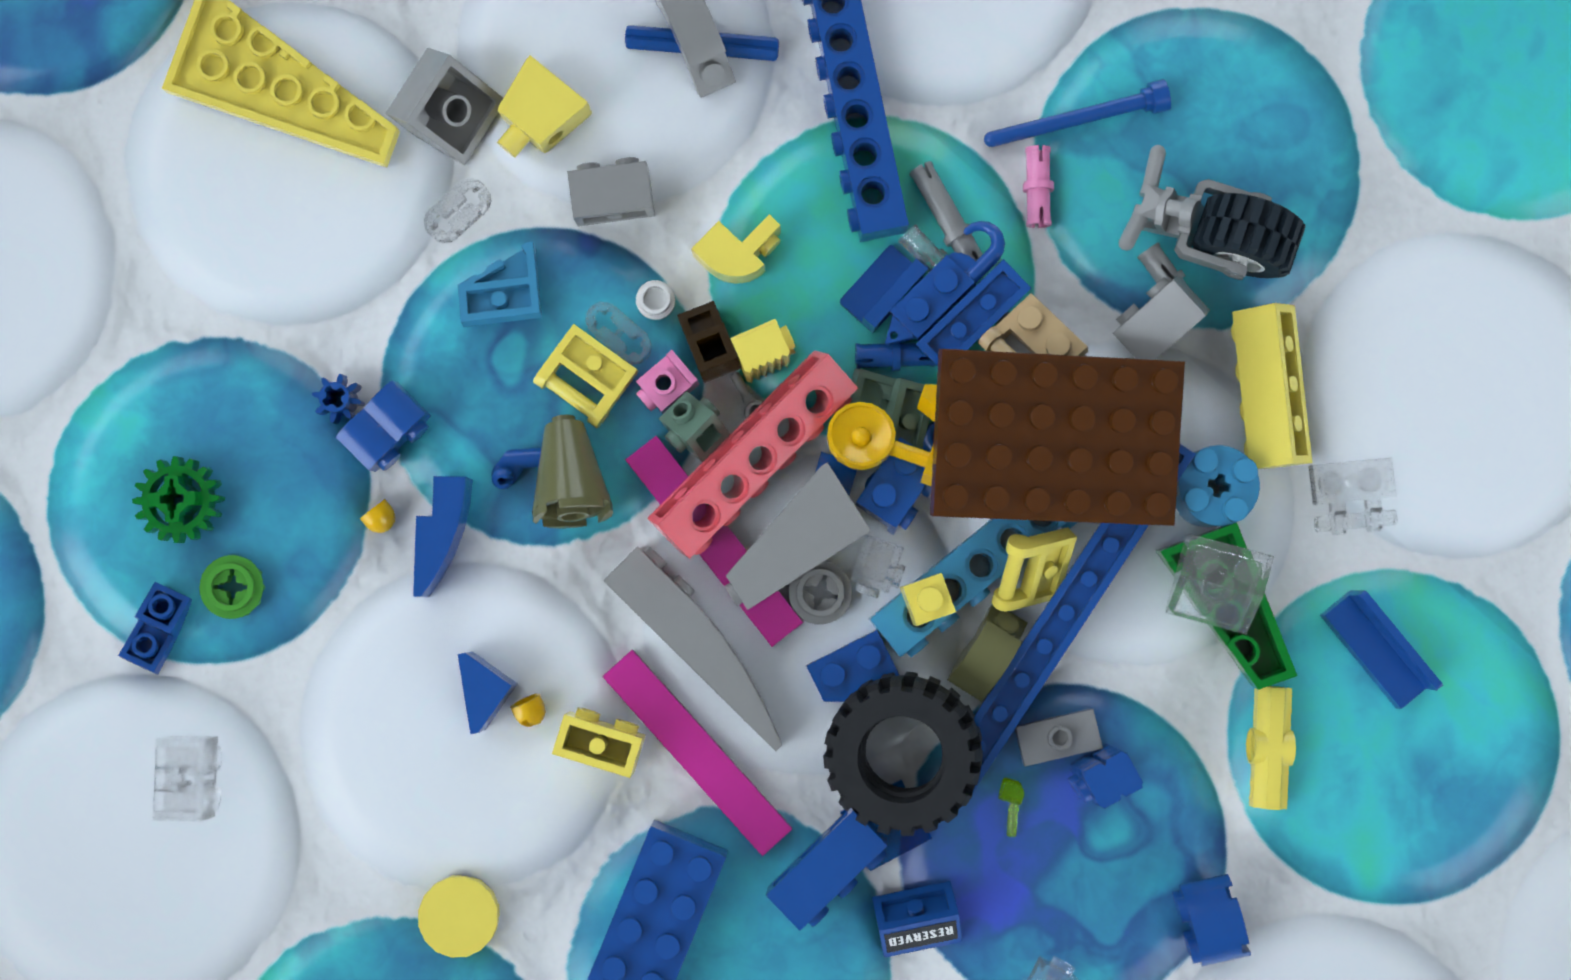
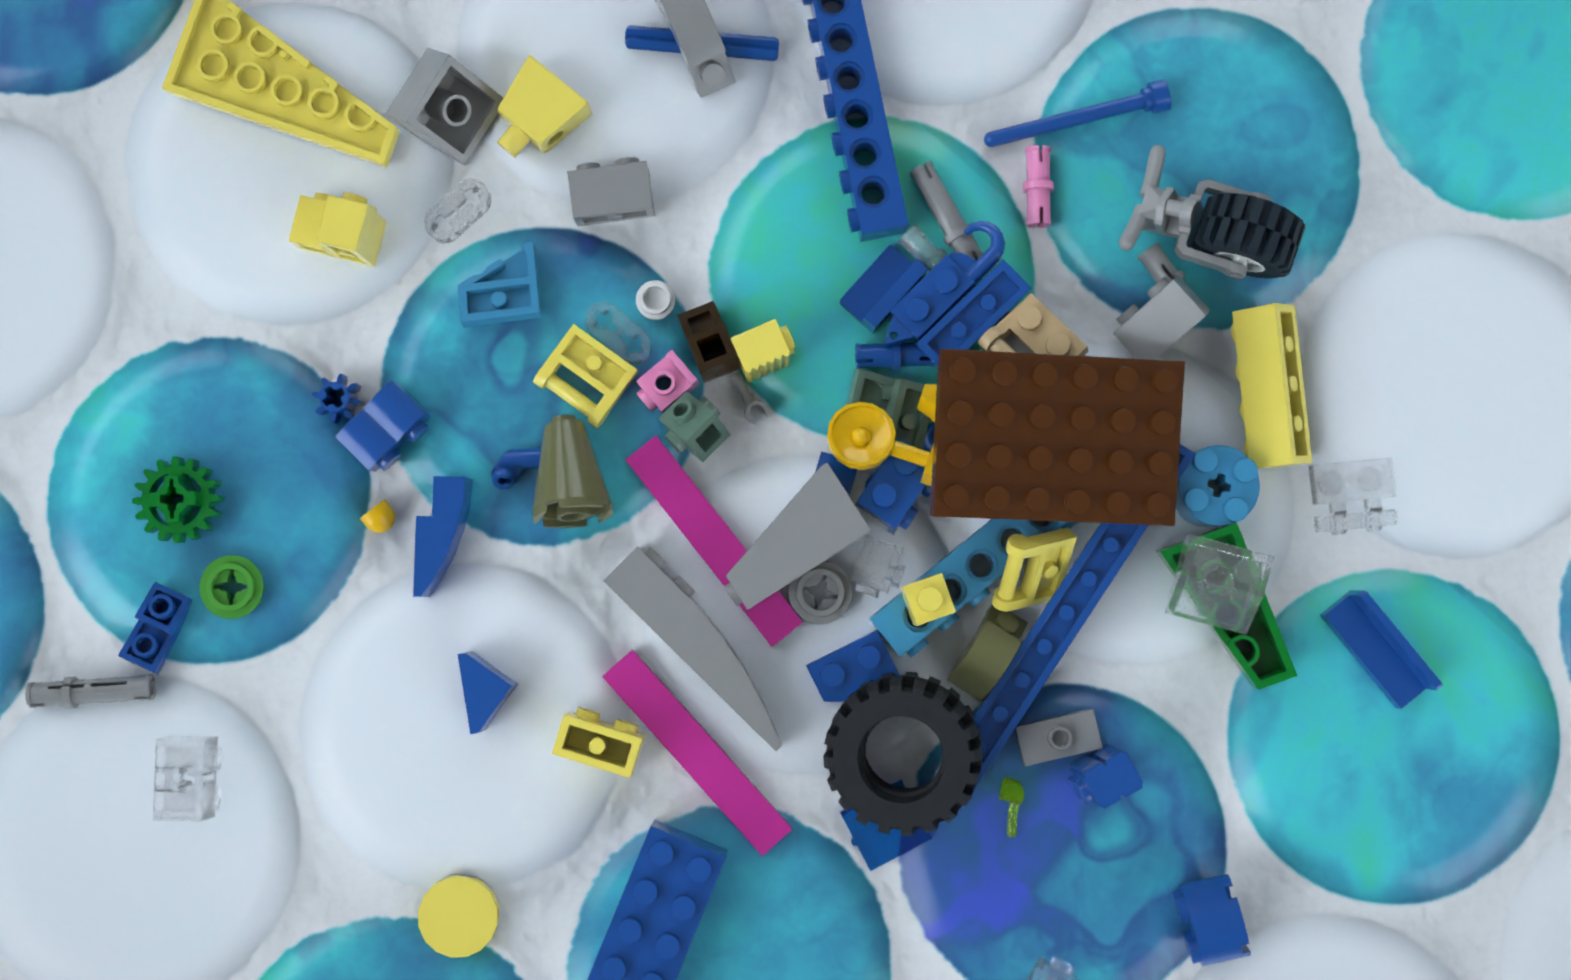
yellow hinge [510,693,546,727] -> none
coral brick [647,350,858,559] -> none
light yellow brick [691,214,781,284] -> none
blue brick [766,808,888,931] -> none
blue panel [872,881,962,957] -> none
light yellow piece [1246,686,1296,810] -> none
none -> light grey pin [25,674,156,709]
none -> light yellow brick [289,192,387,267]

